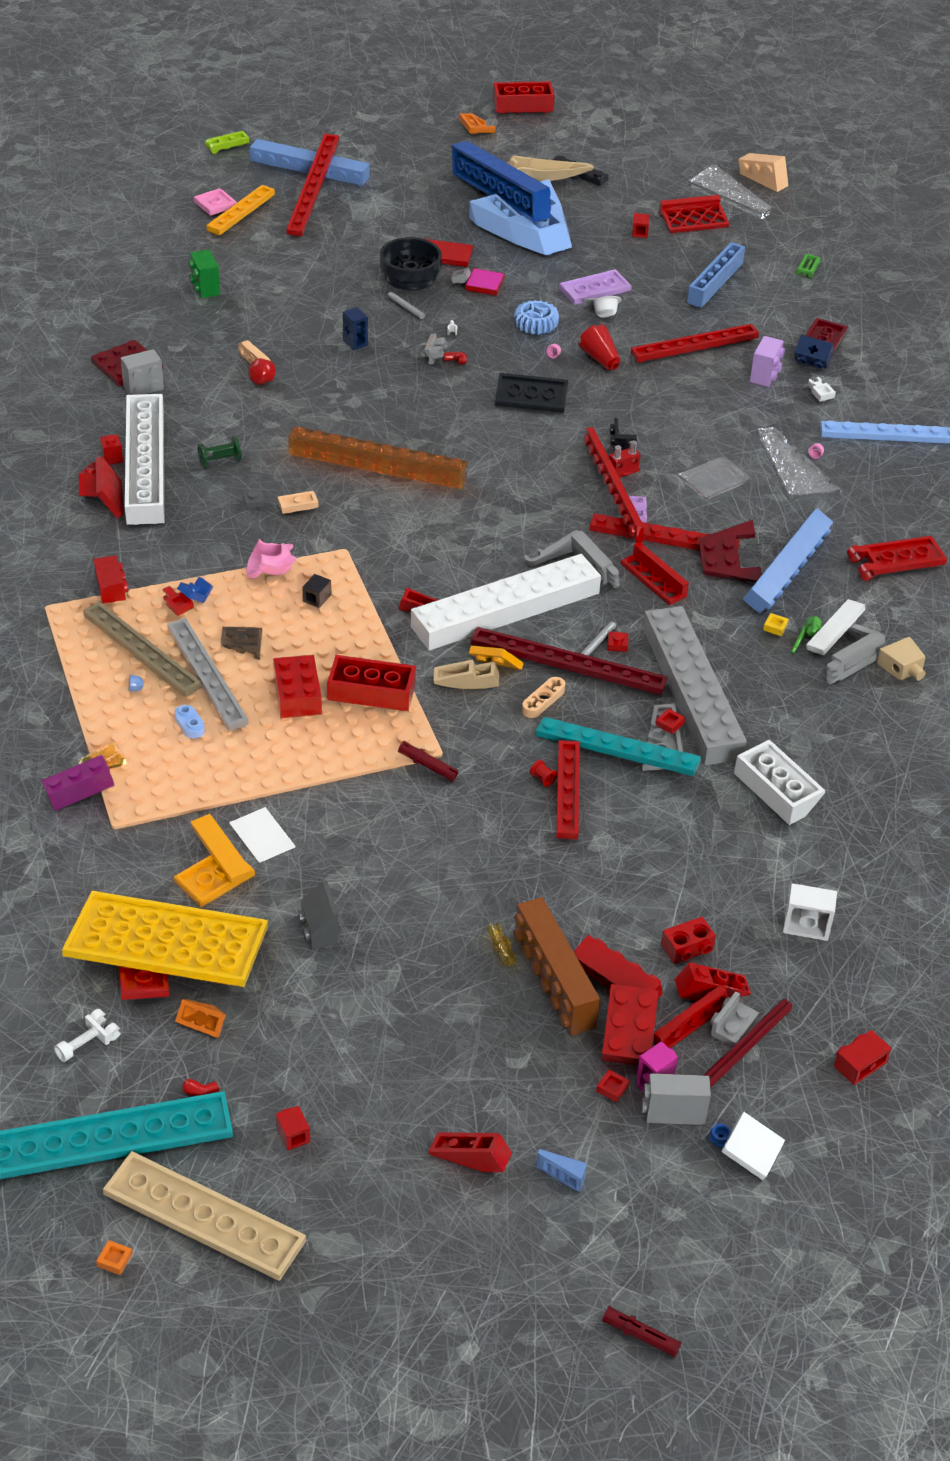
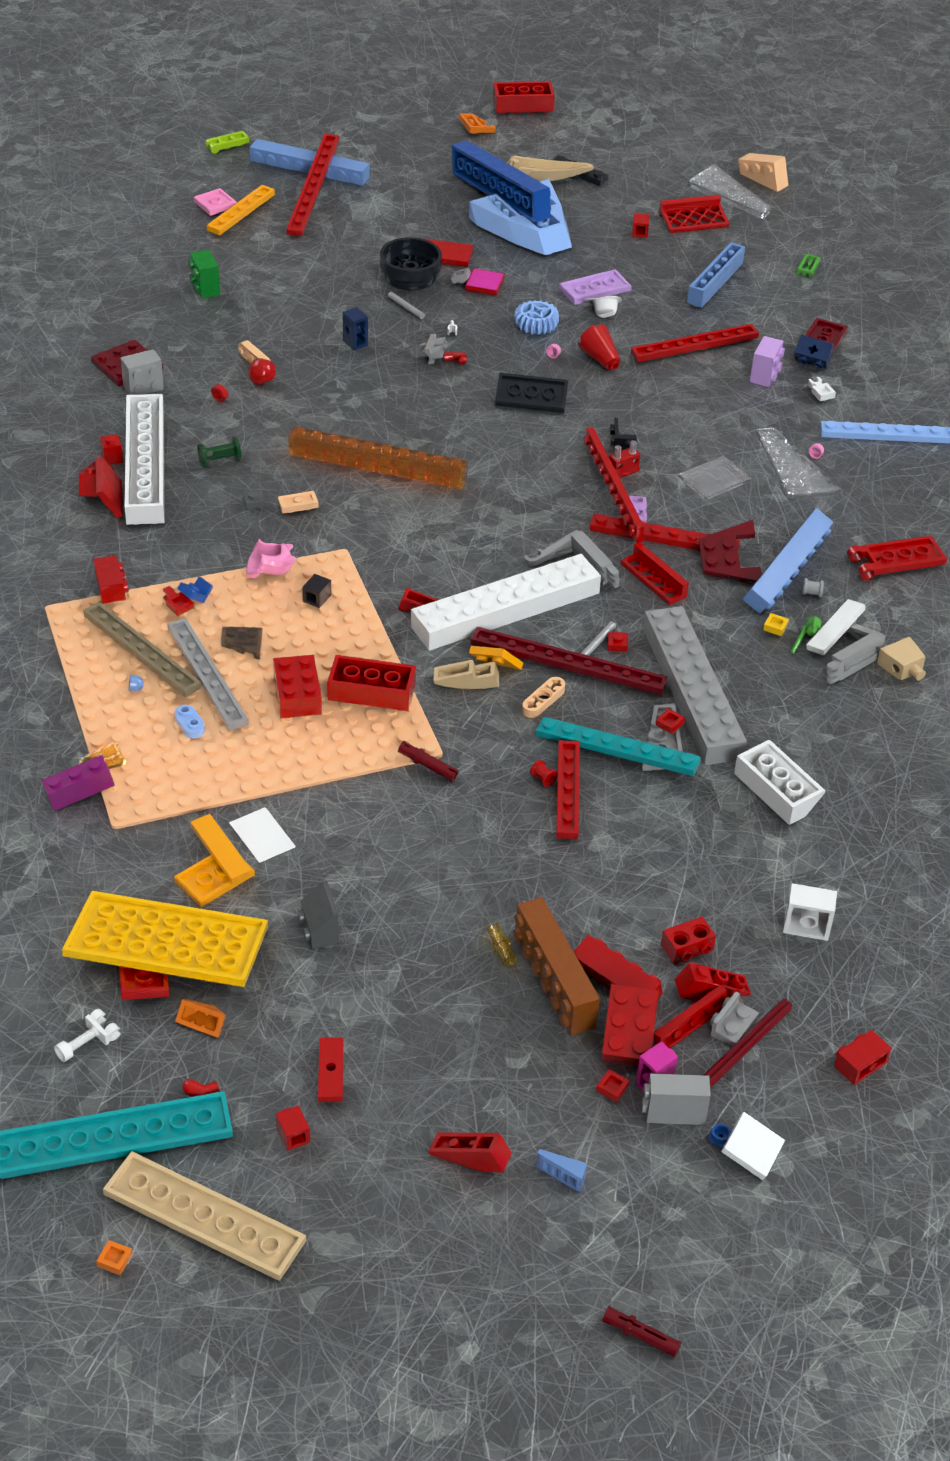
none -> red tile [211,384,229,402]
none -> red tile [318,1037,344,1102]
none -> light grey bush [802,578,824,598]

